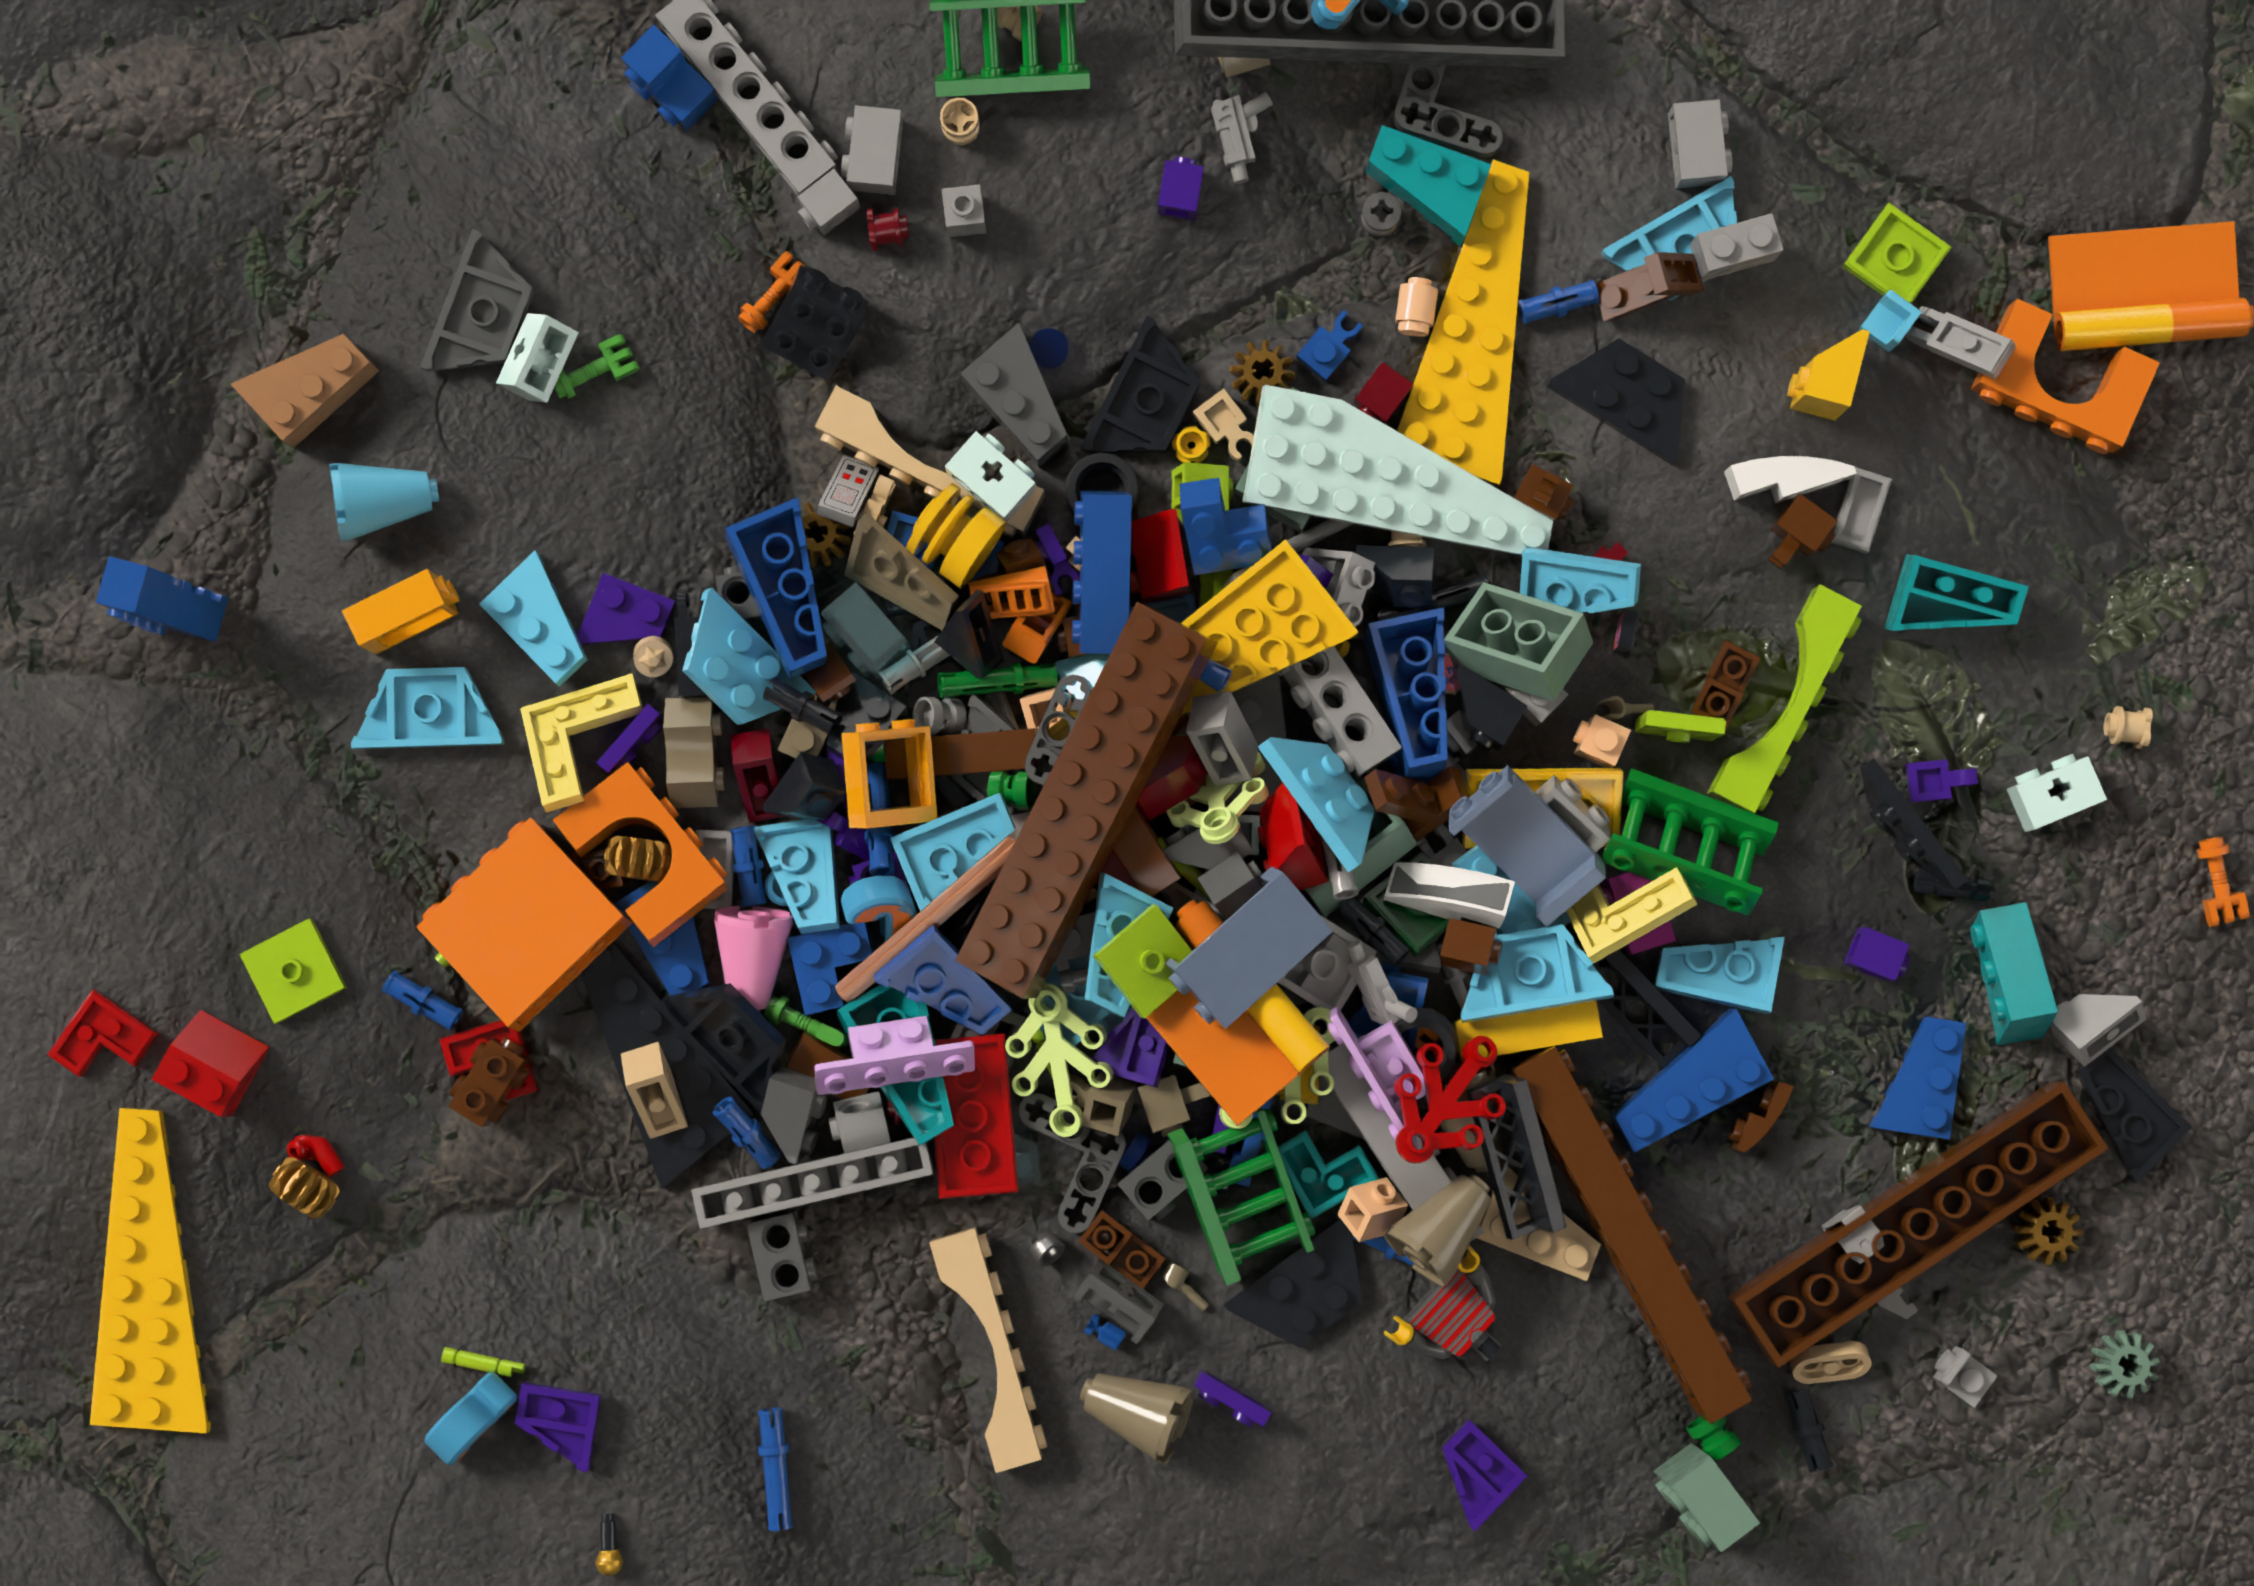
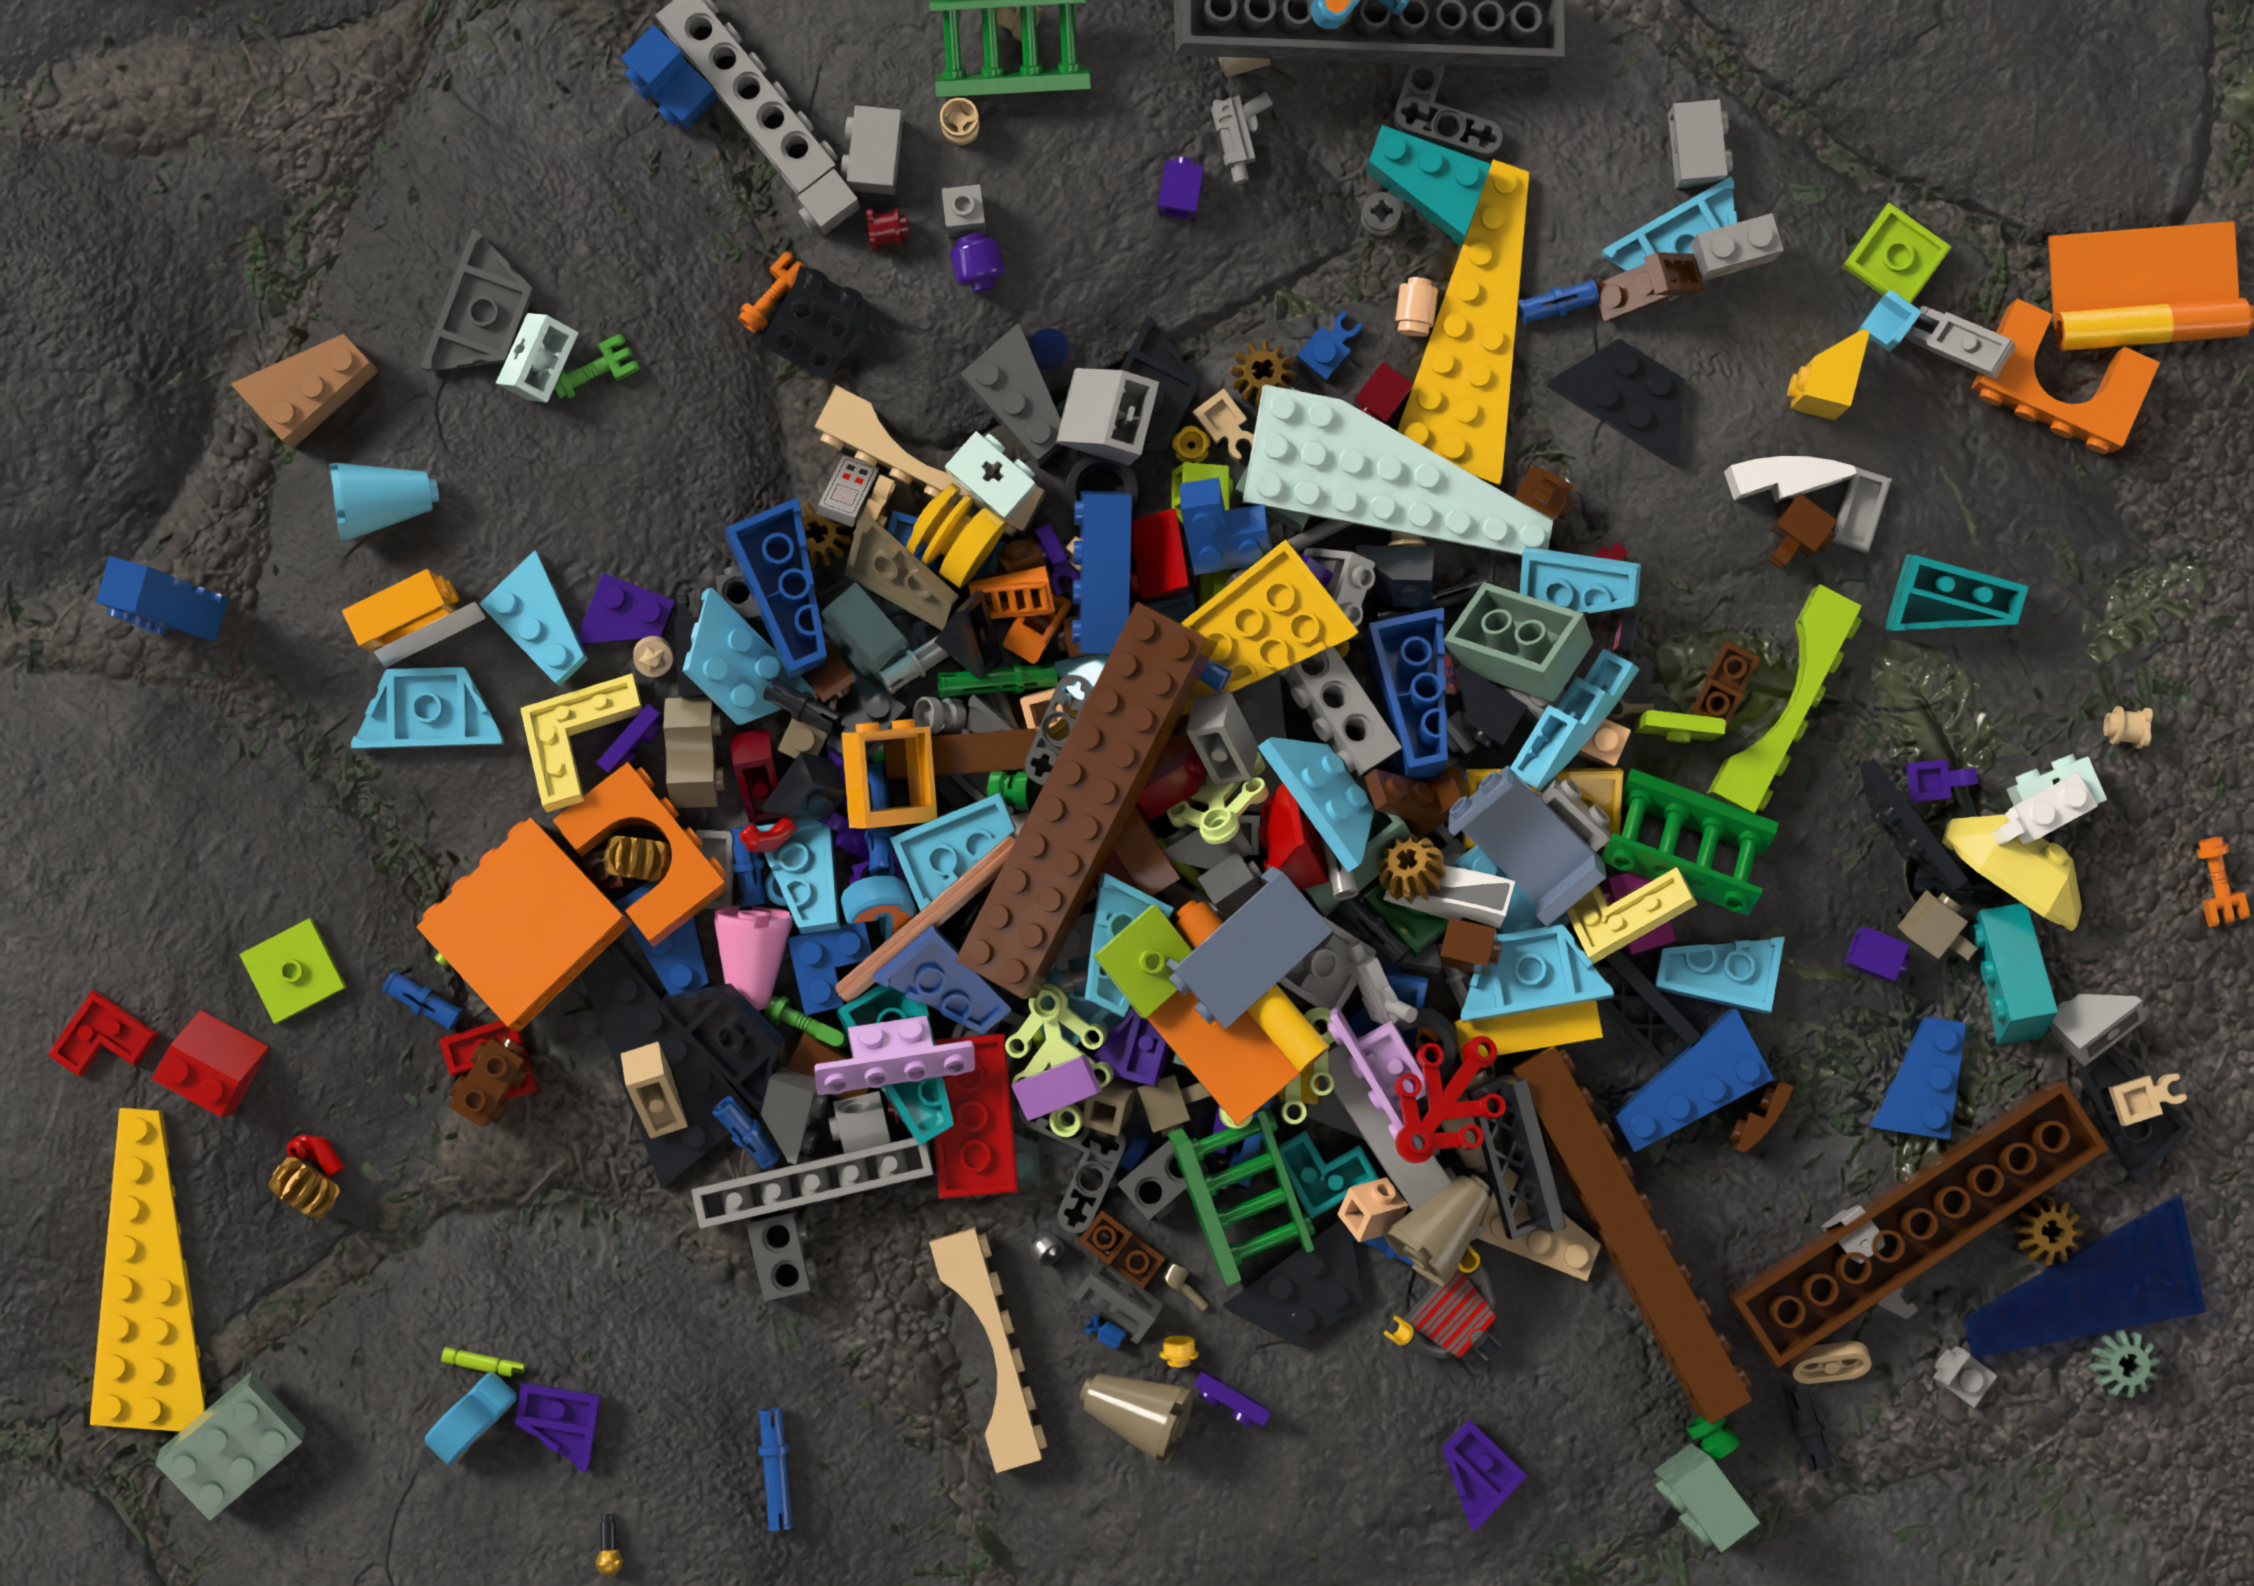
none -> sand green brick [155,1371,305,1521]
none -> white sticker [374,602,486,667]
none -> red arm [739,816,798,853]
none -> dark purple head [950,233,1005,293]
none -> medium lavender slope [1011,1054,1102,1121]
none -> light grey slope [1056,368,1159,466]
none -> yellow plate [1159,1335,1199,1367]
none -> pearl gold gear [1377,834,1446,905]
none -> medium azure slope [1510,649,1639,791]
none -> dark tan brick [1897,890,1978,960]
none -> light yellow wedge [1942,815,2082,931]
none -> clear blue wing [1963,1194,2207,1358]
none -> white hinge [1991,772,2098,846]
none -> tan plate [2108,1074,2187,1126]

